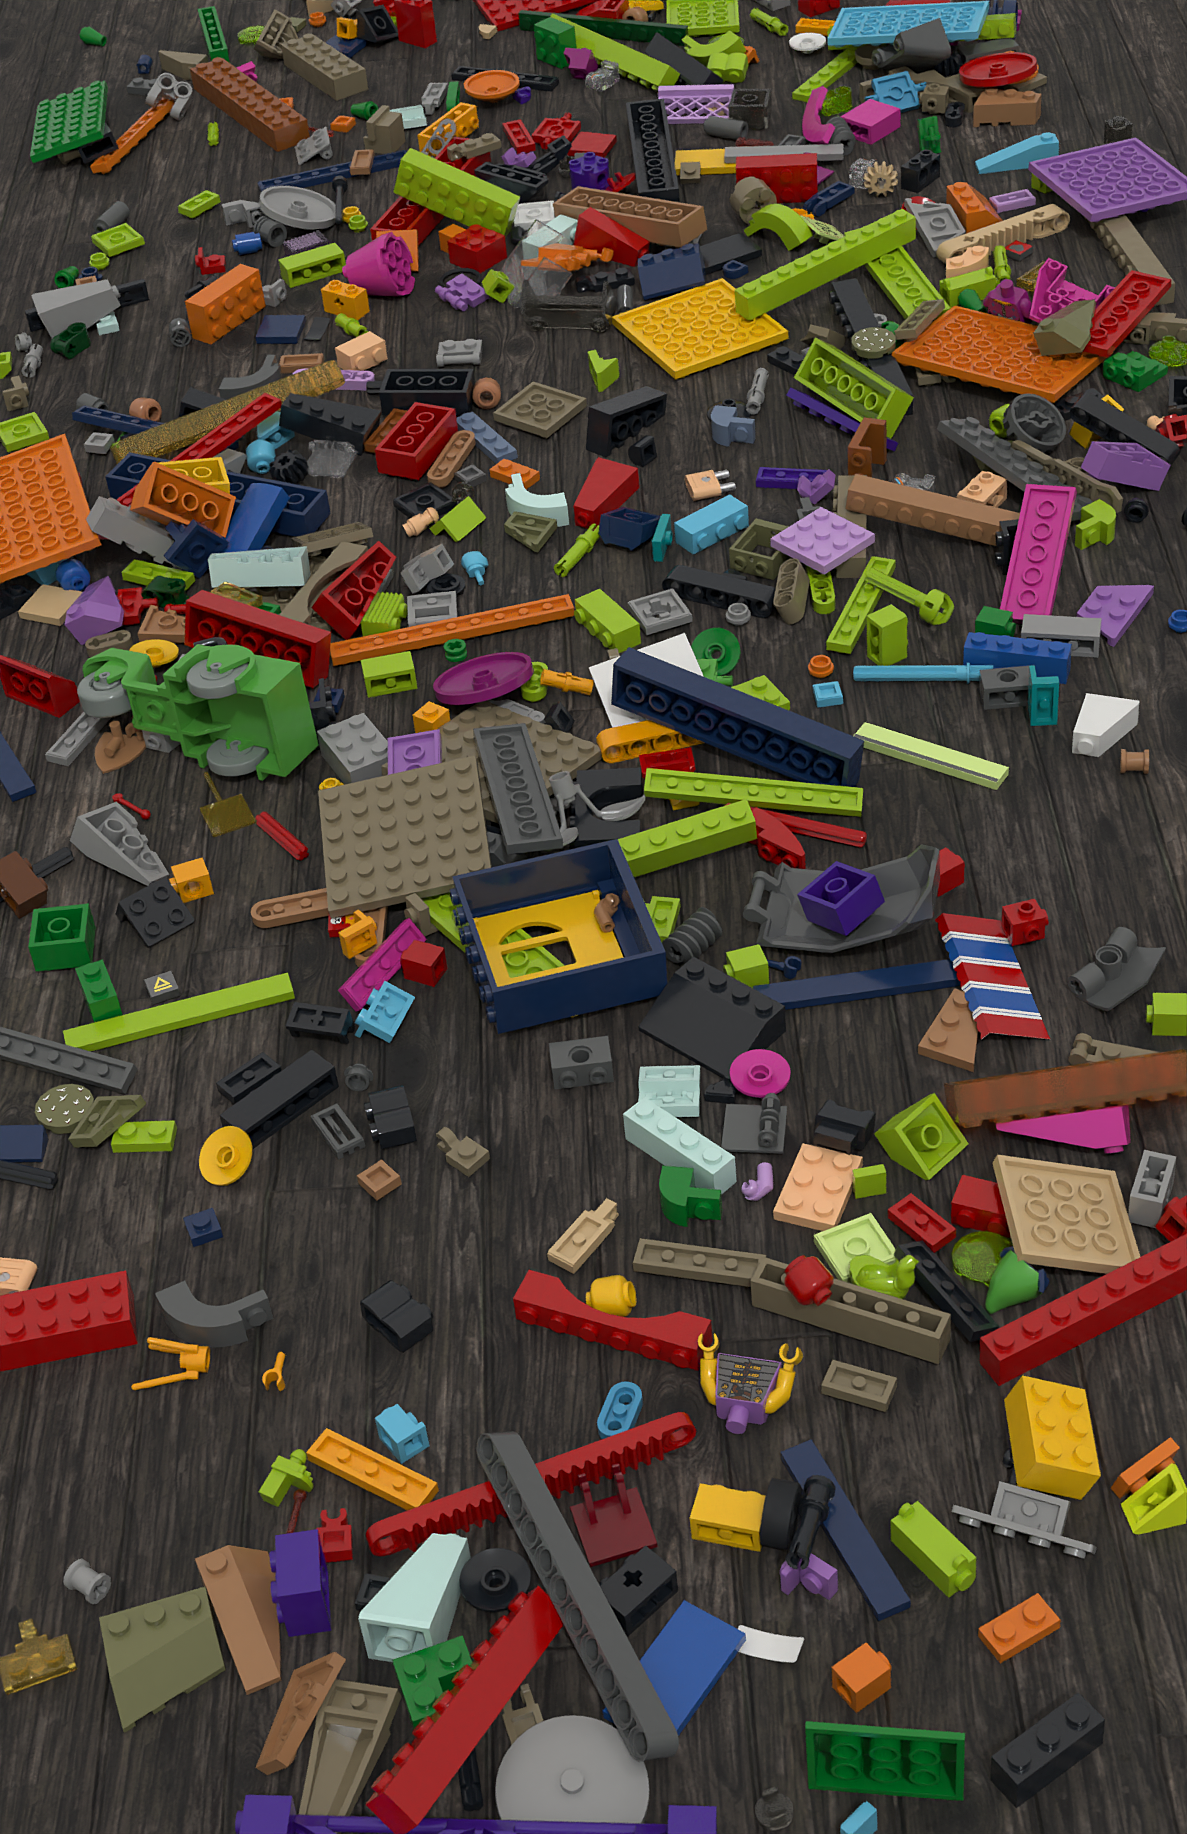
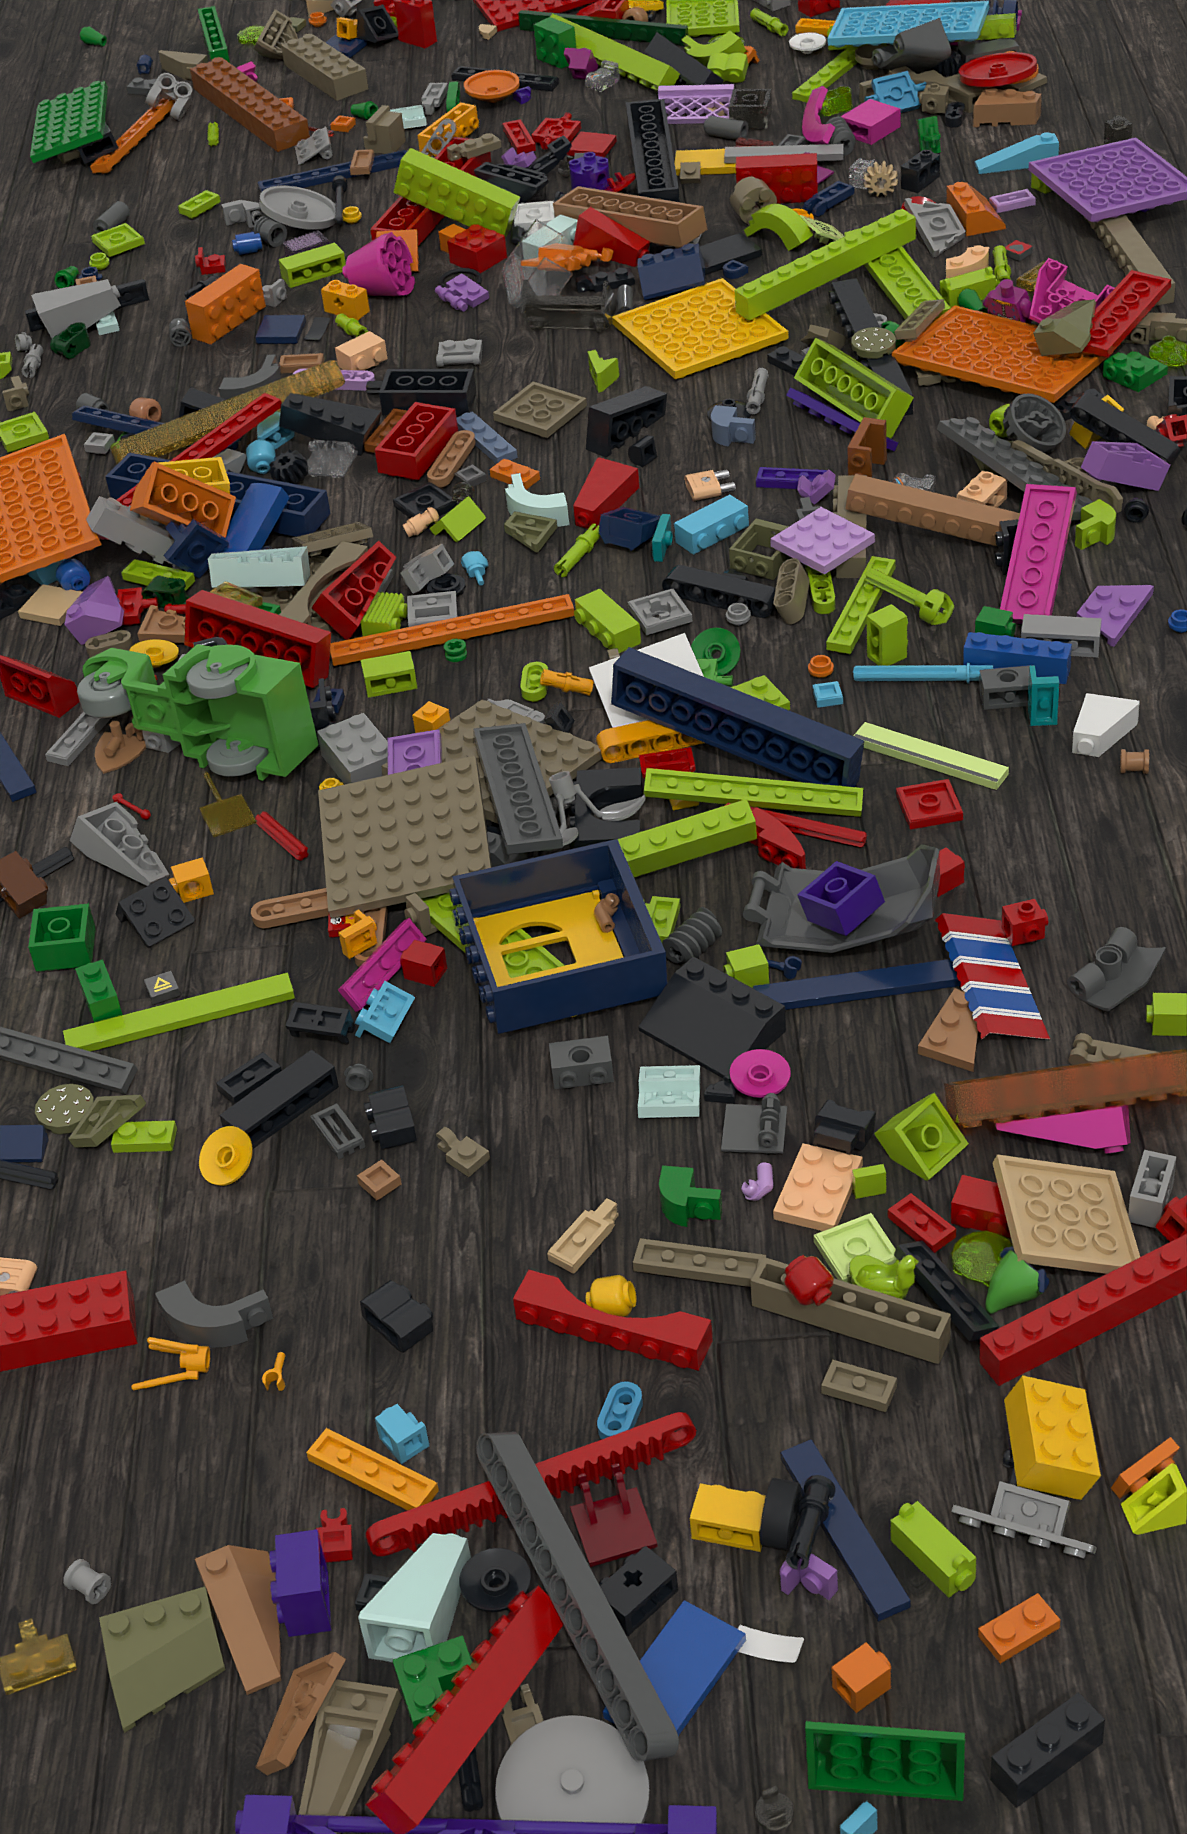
dark blue plate [183,1208,223,1247] -> none
lime piece [259,1449,314,1507] -> none
clear red hinge [286,1489,307,1534] -> none
lime plate [348,215,368,232] -> none
magenta dish [433,652,534,705] -> none
nougat head [472,377,501,409] -> none
lime brick [482,269,515,303] -> none
light aqua brick [623,1097,737,1195] -> none
torso [698,1333,803,1434] -> none
tan gear [936,204,1070,264] -> none
none -> red tile [896,779,963,830]

